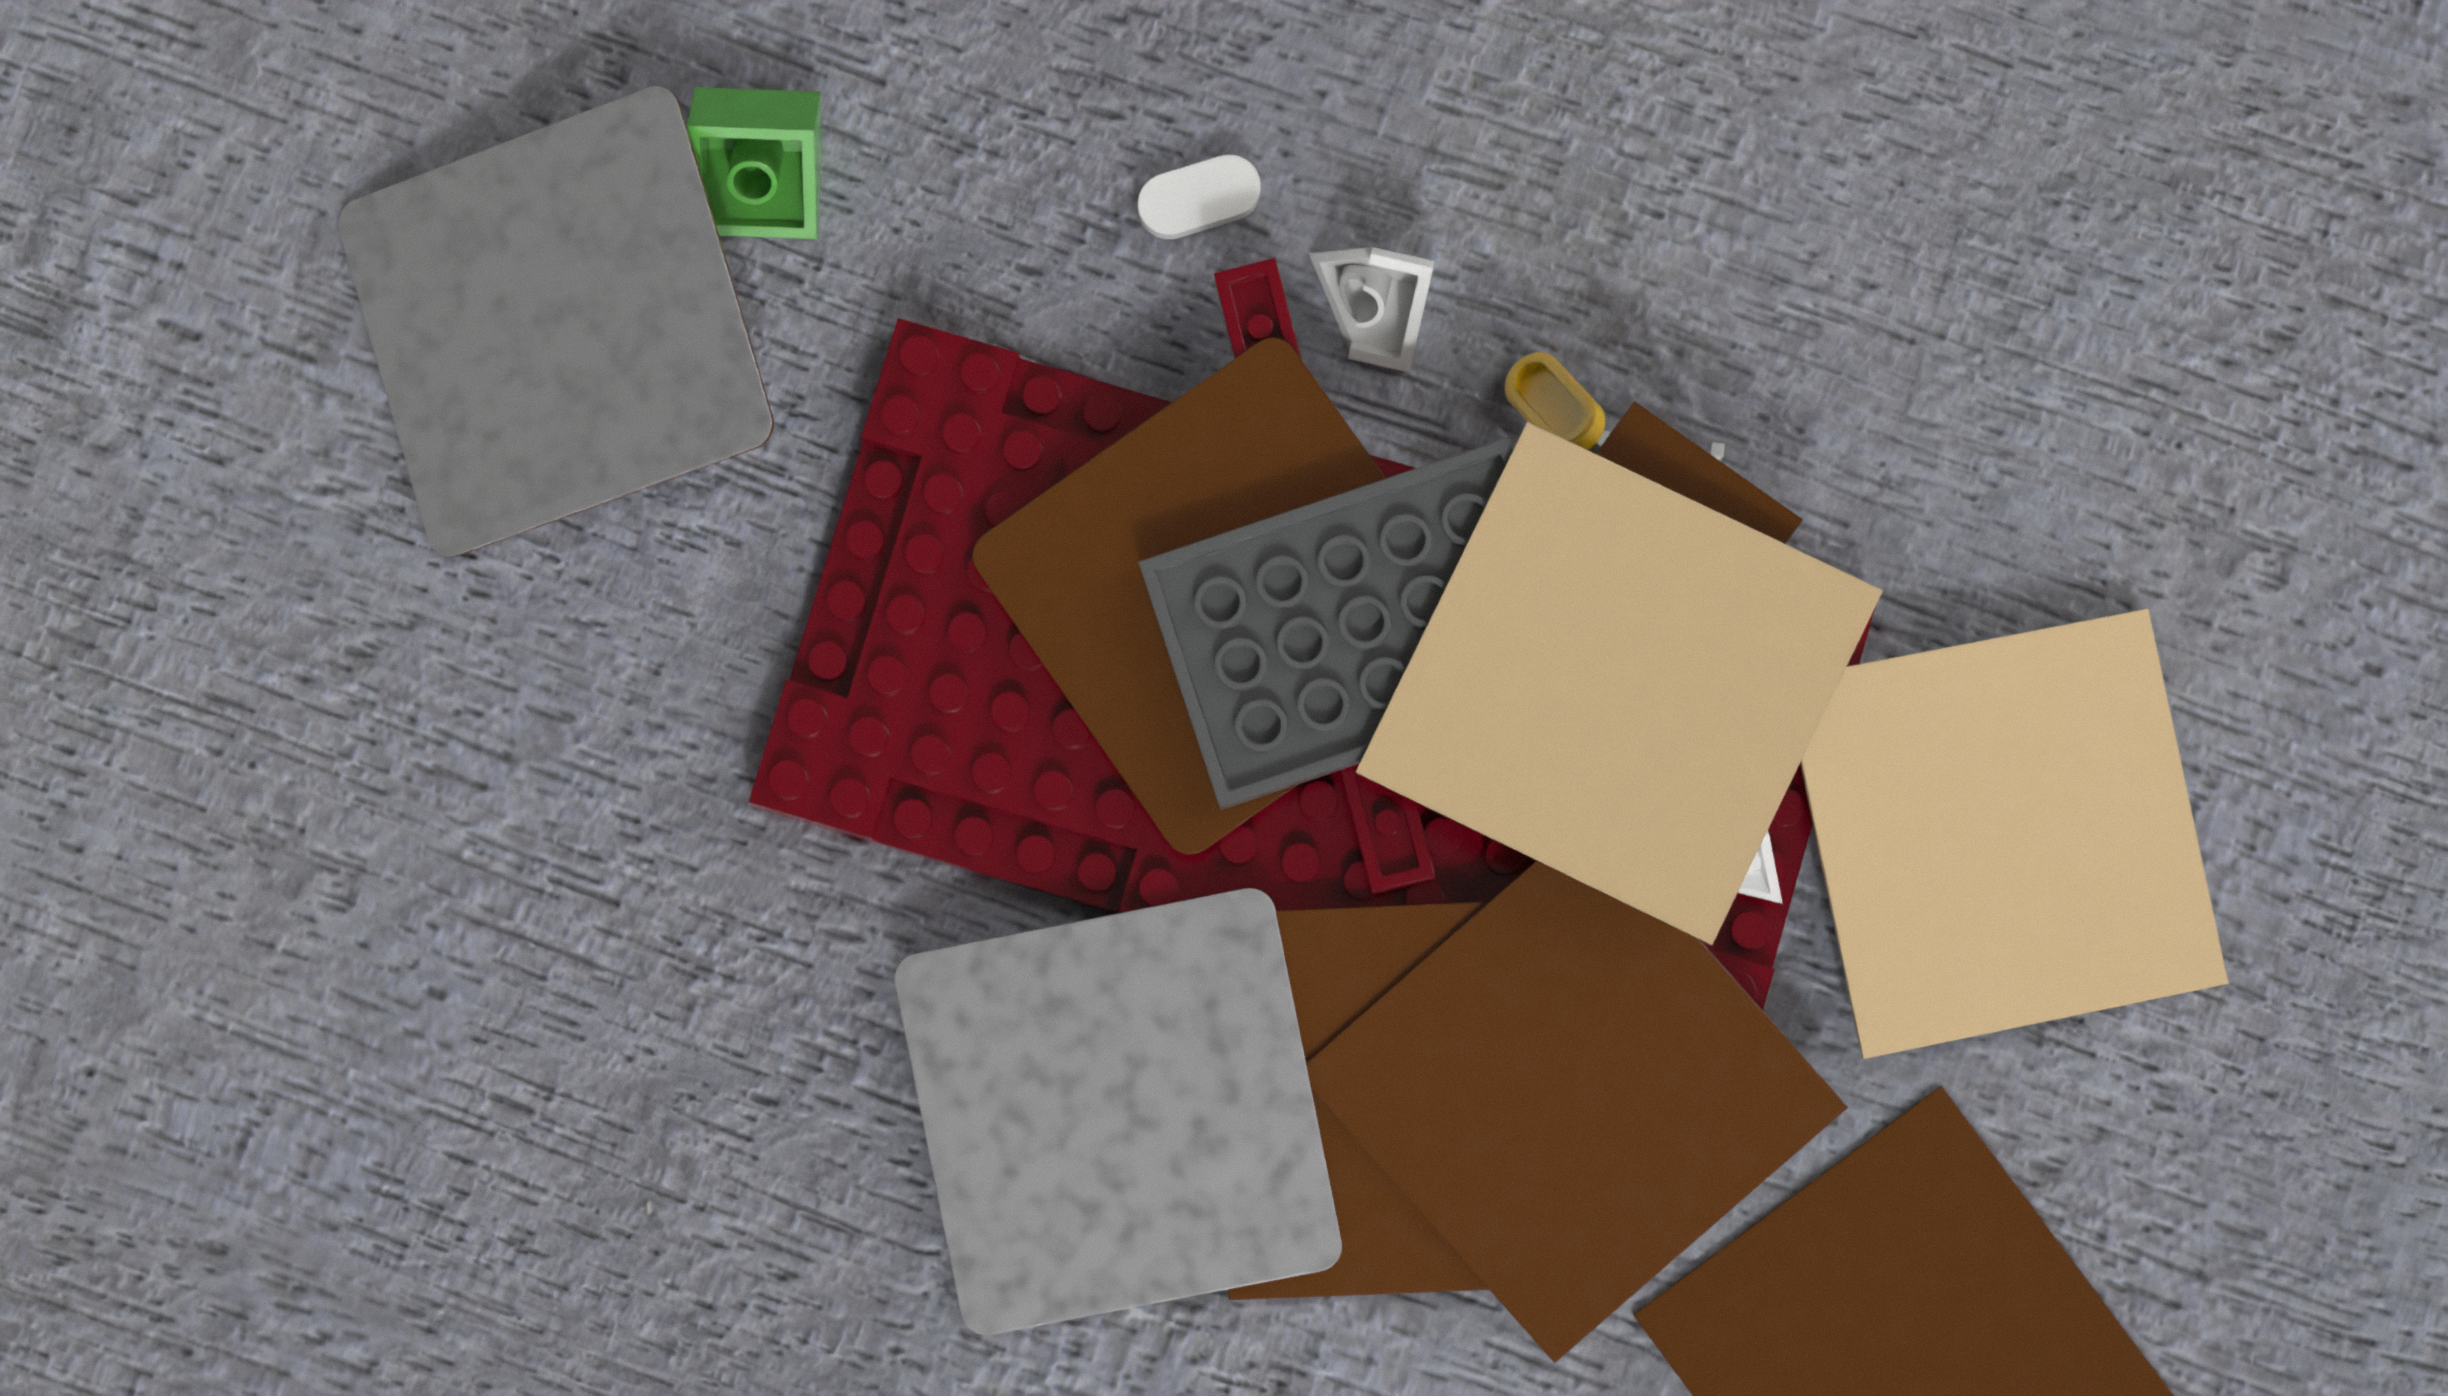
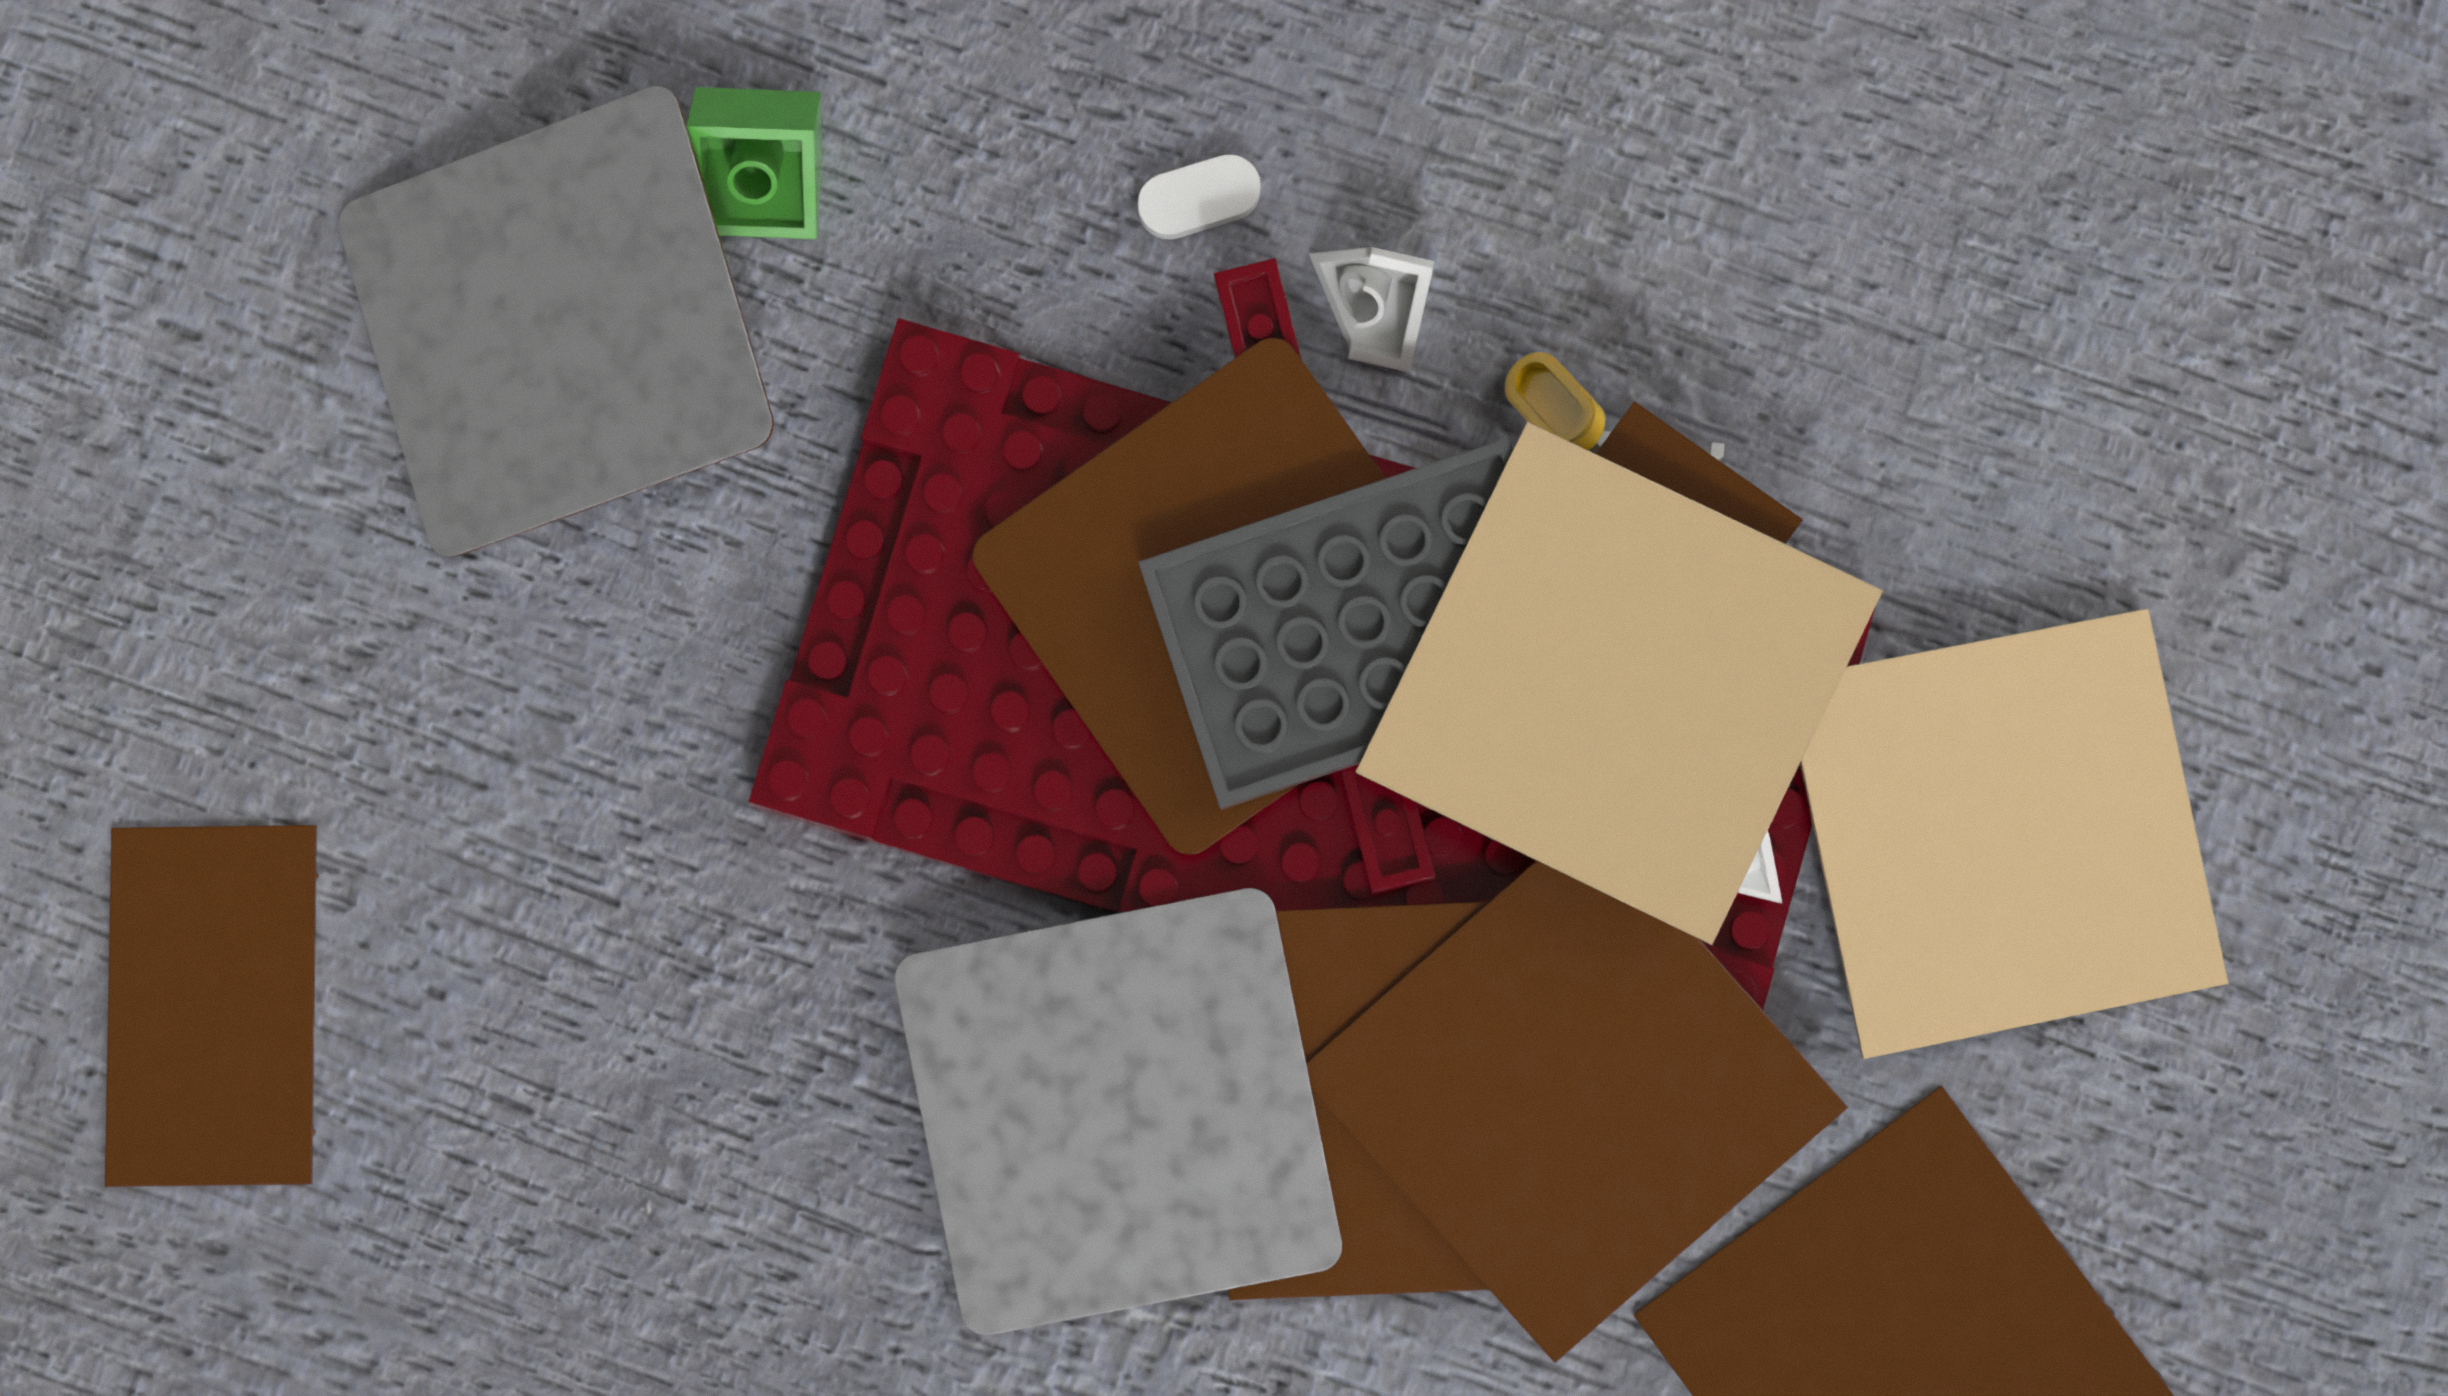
none -> reddish brown piece [105,825,319,1187]

